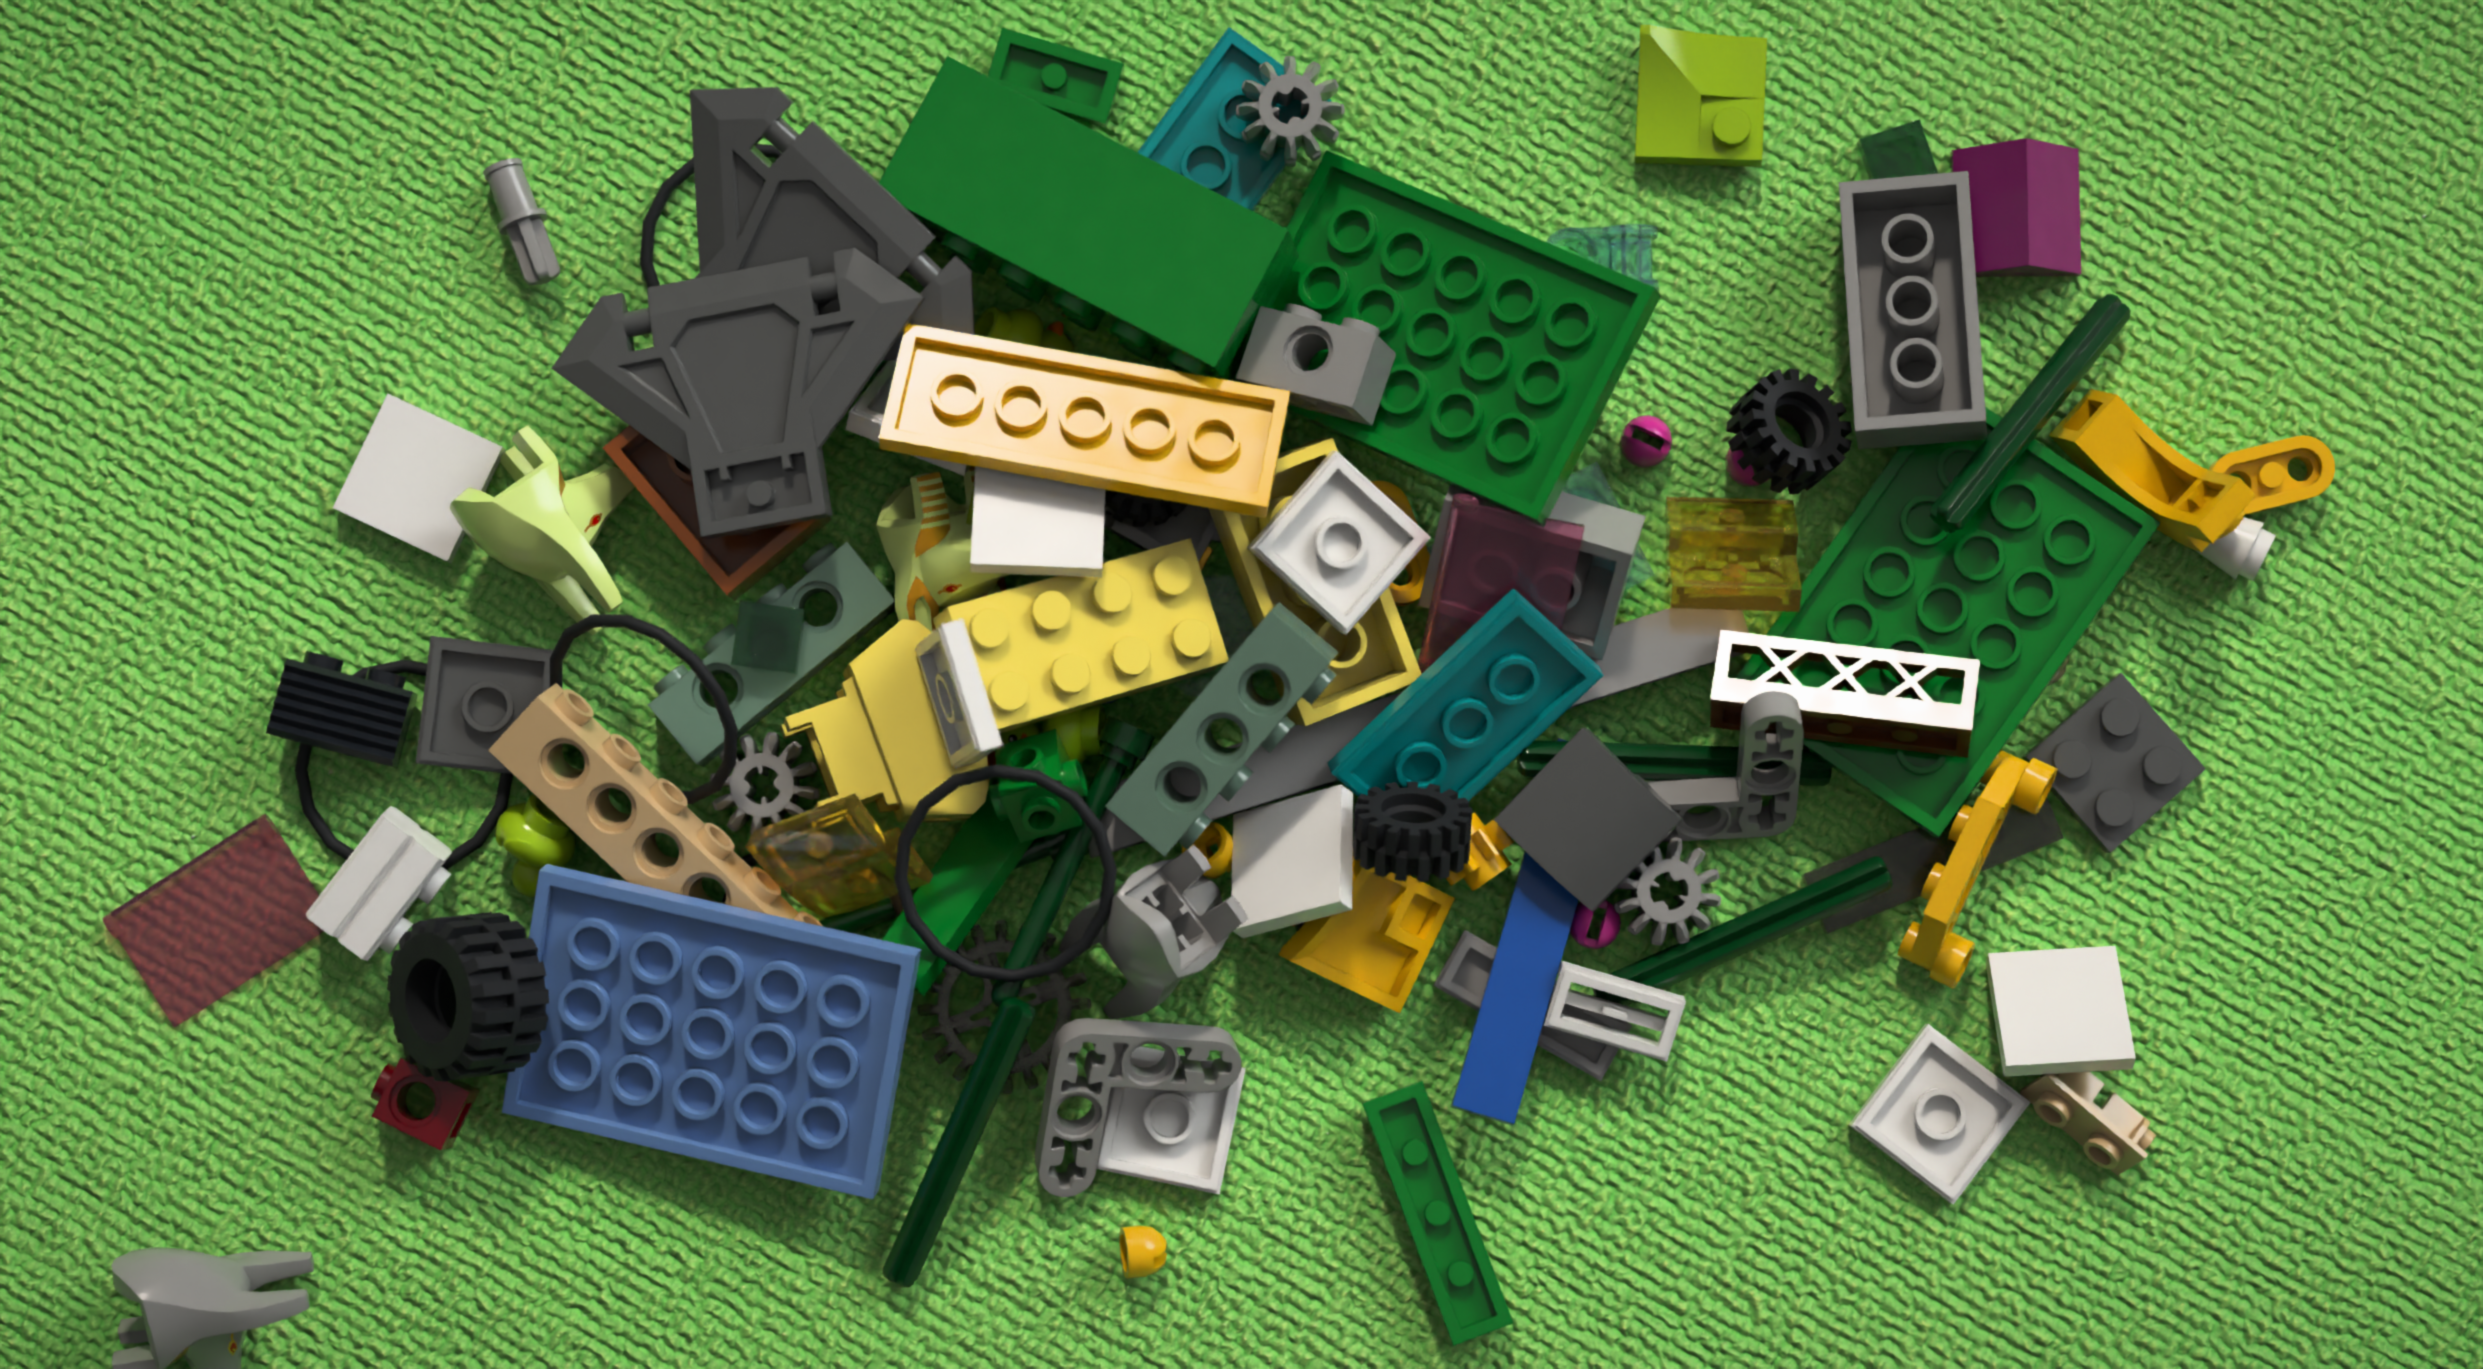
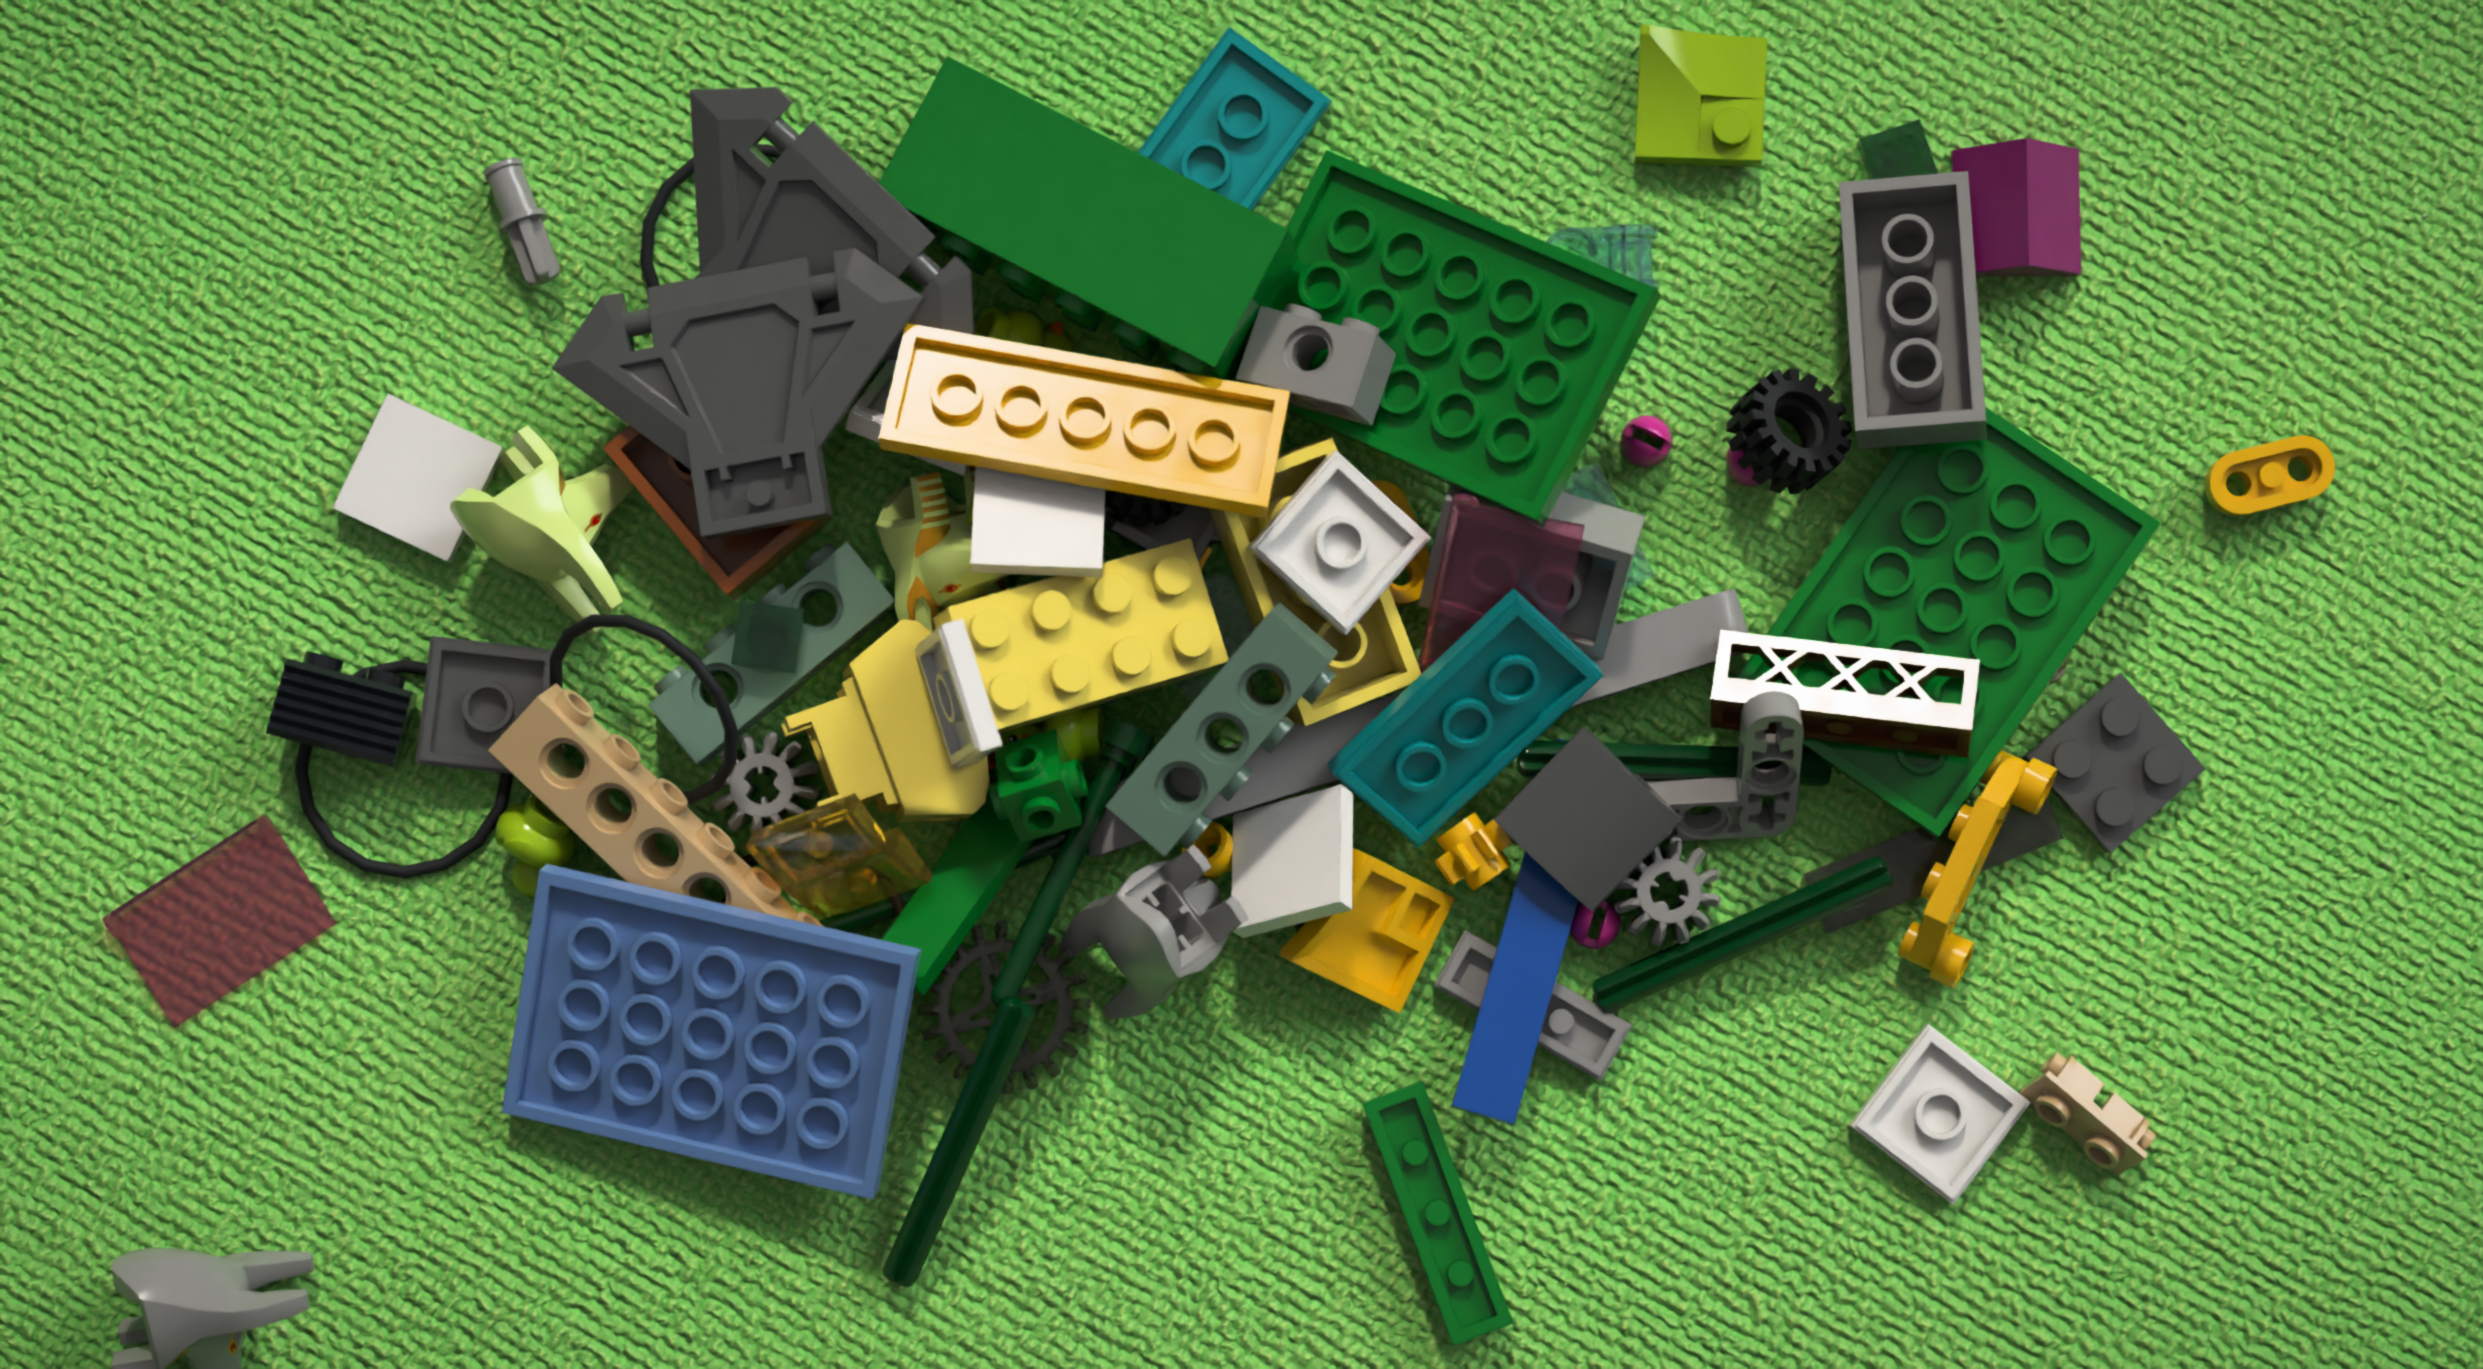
white brick [305,806,452,961] -> none
dark red brick [371,1057,480,1150] -> none
black tyre [387,912,549,1082] -> none
black piece [894,764,1117,983] -> none
green plate [988,28,1124,128] -> none
light grey beam [1035,1018,1241,1197] -> none
white tile [1097,1046,1246,1194] -> none
yellow hinge [1119,1225,1167,1279] -> none
light grey gear [1236,56,1345,167] -> none
black tyre [1353,782,1472,882] -> none
white tile [1543,960,1686,1062] -> none
clear yellow slope [1665,497,1802,612] -> none
dark green axle [1930,294,2130,533] -> none
white tile [1986,946,2136,1077] -> none
yellow arch [2049,389,2257,553] -> none
white cone [2195,517,2276,581] -> none

